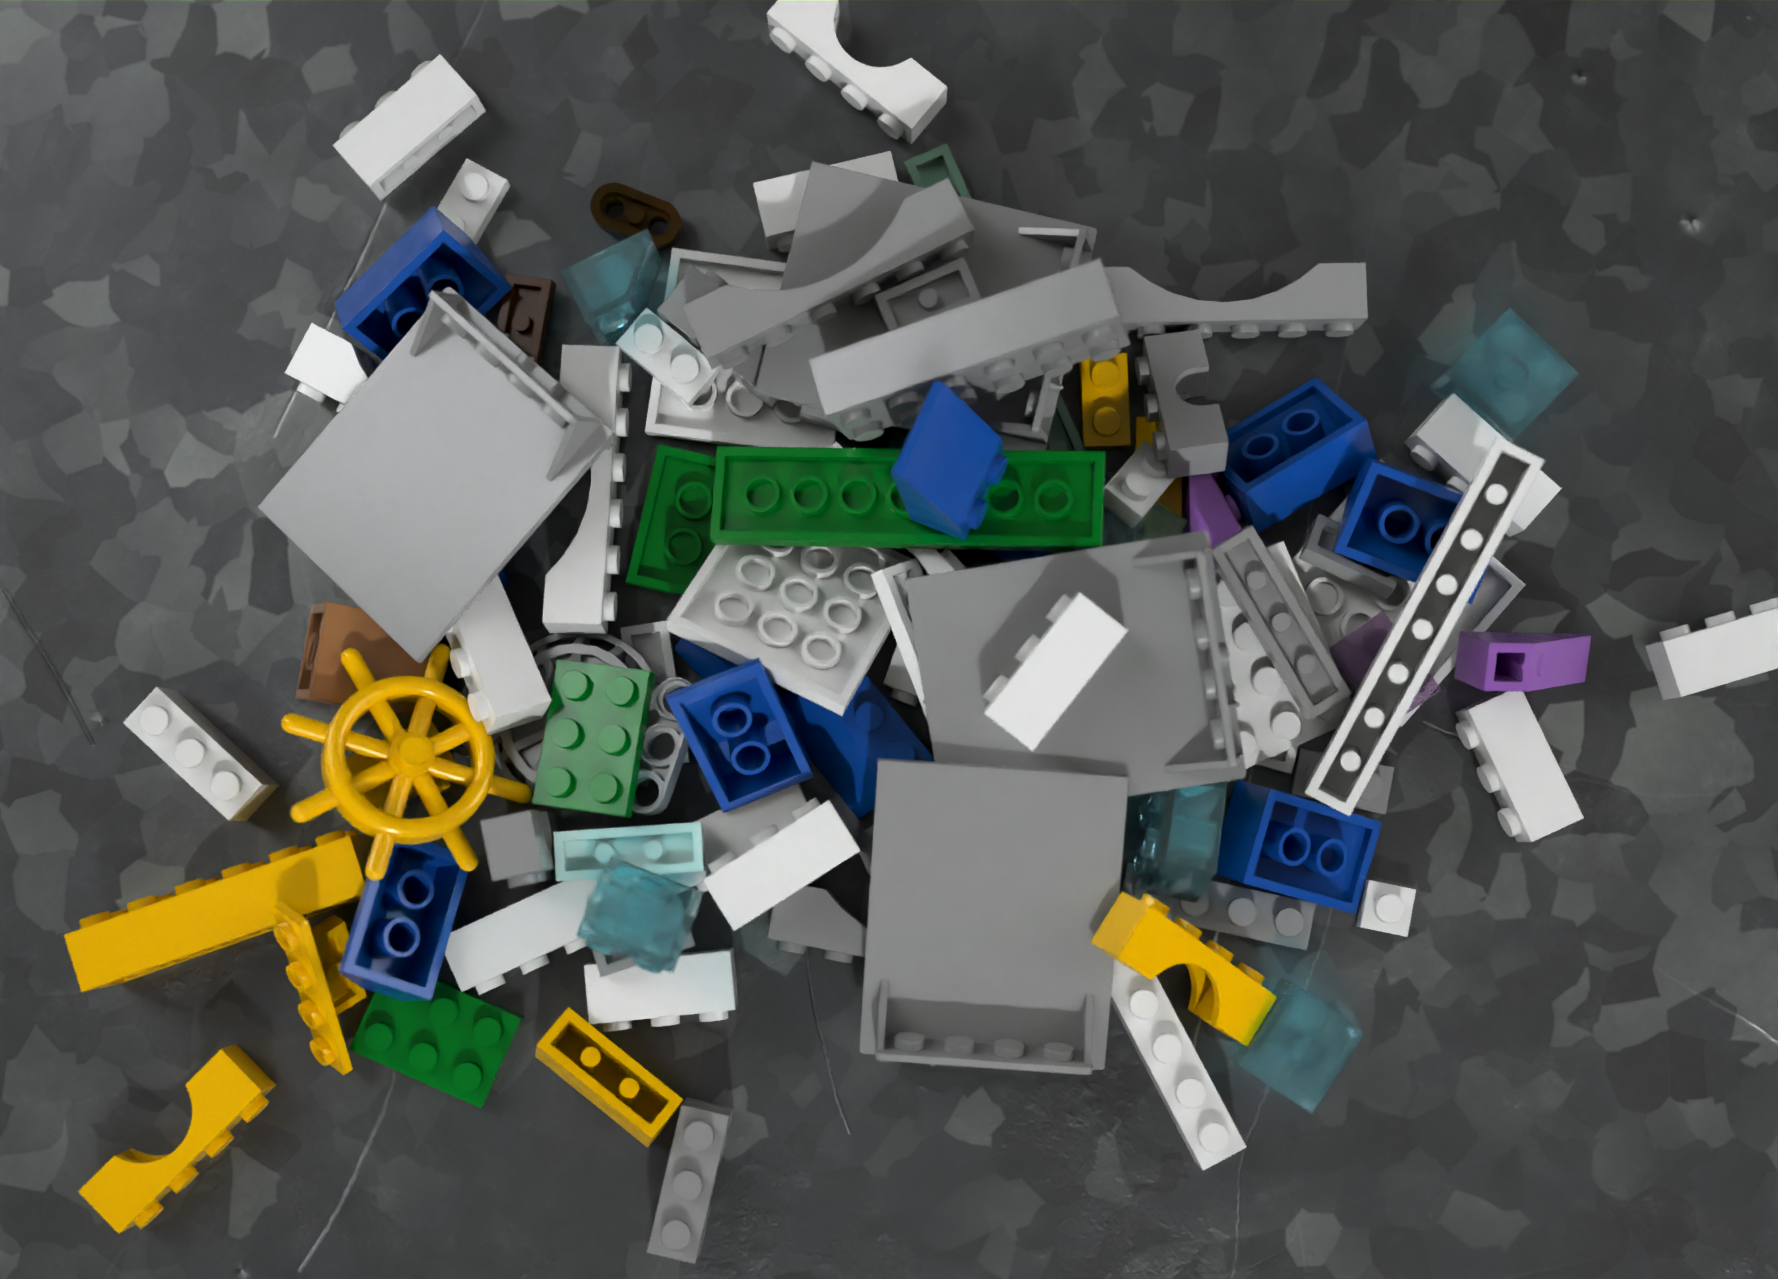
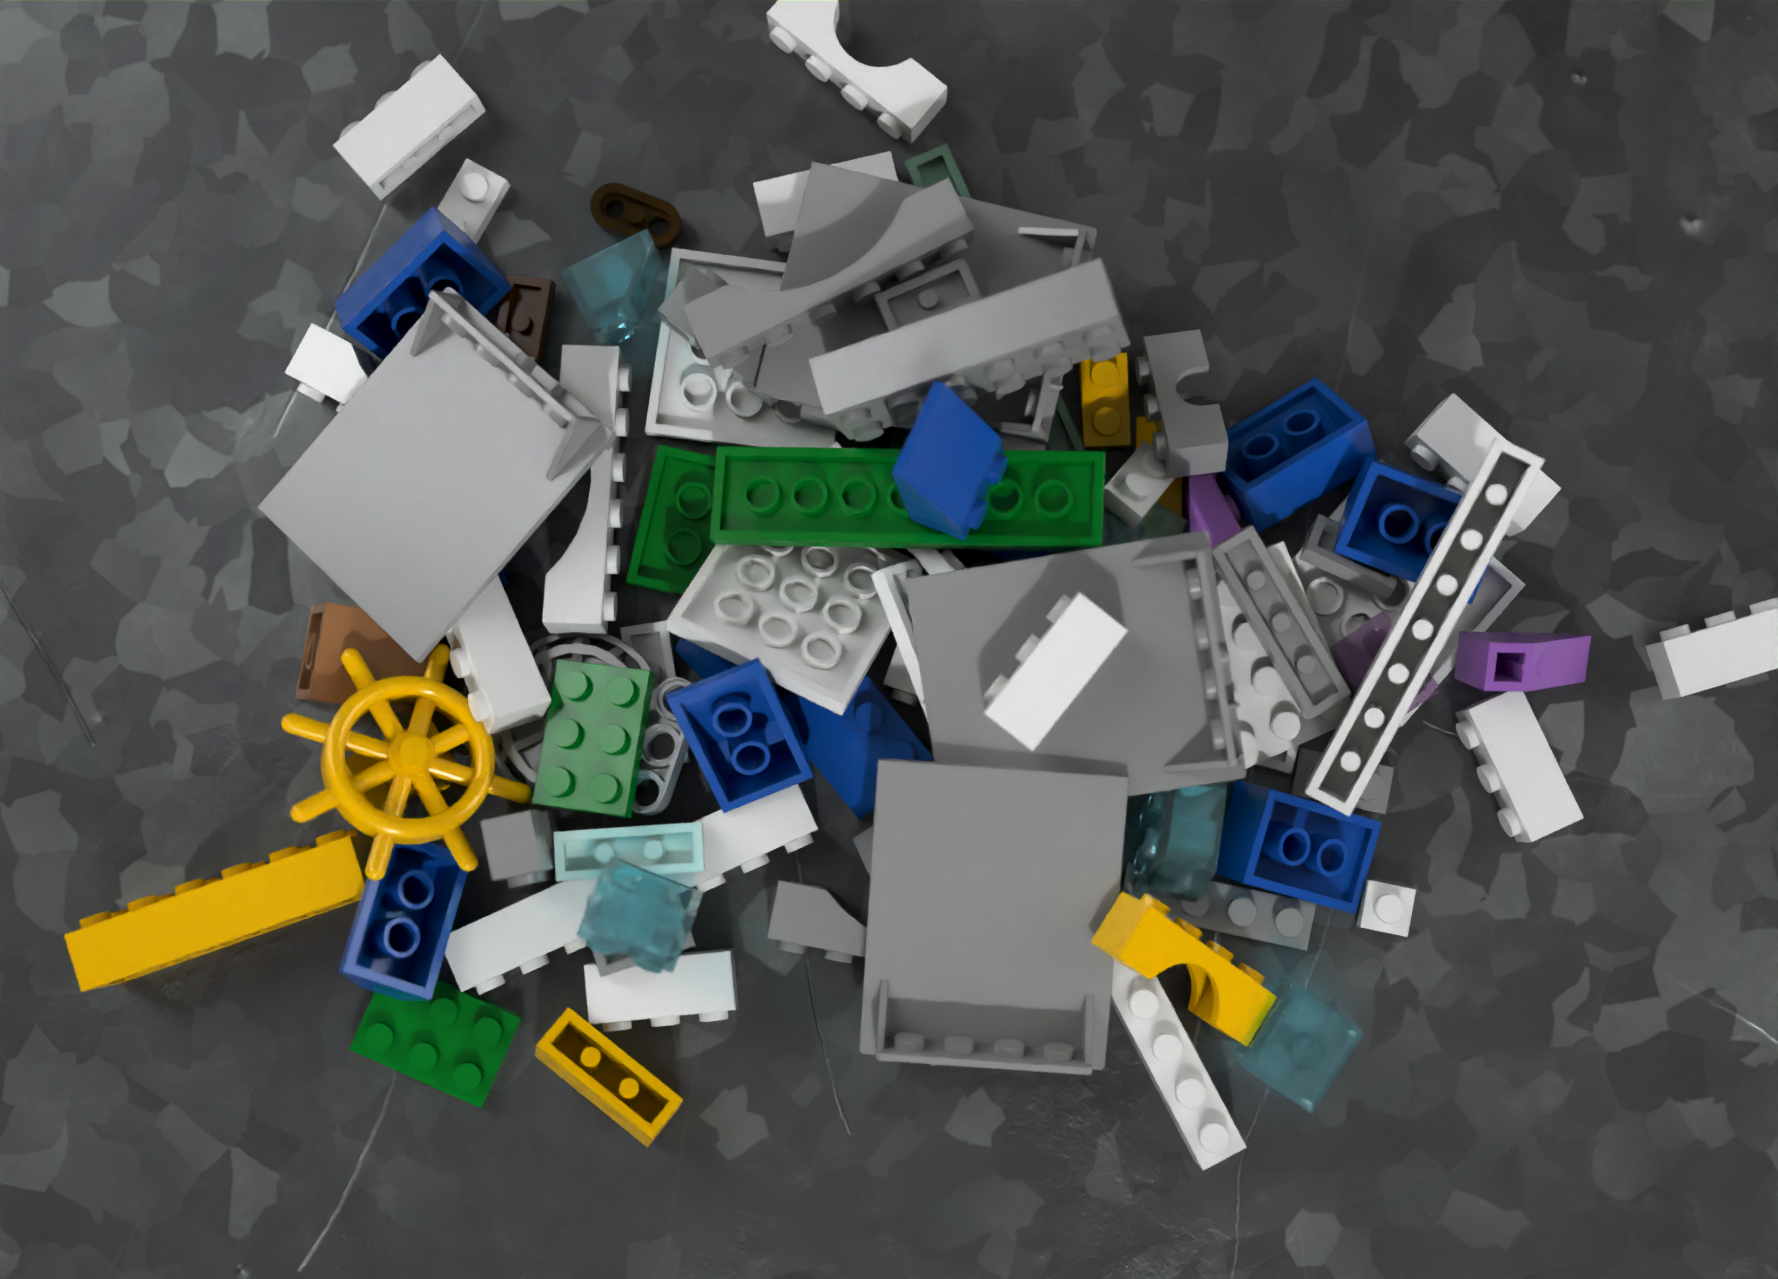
yellow arch [78,1044,276,1234] -> none
white brick [123,687,279,821] -> none
yellow bracket [272,902,367,1075] -> none
white plate [616,308,720,407] -> none
light grey arch [647,1097,734,1264] -> none
white brick [702,797,861,931] -> none
light grey arch [1105,263,1368,340] -> none
clear light blue brick [1429,308,1579,443] -> none

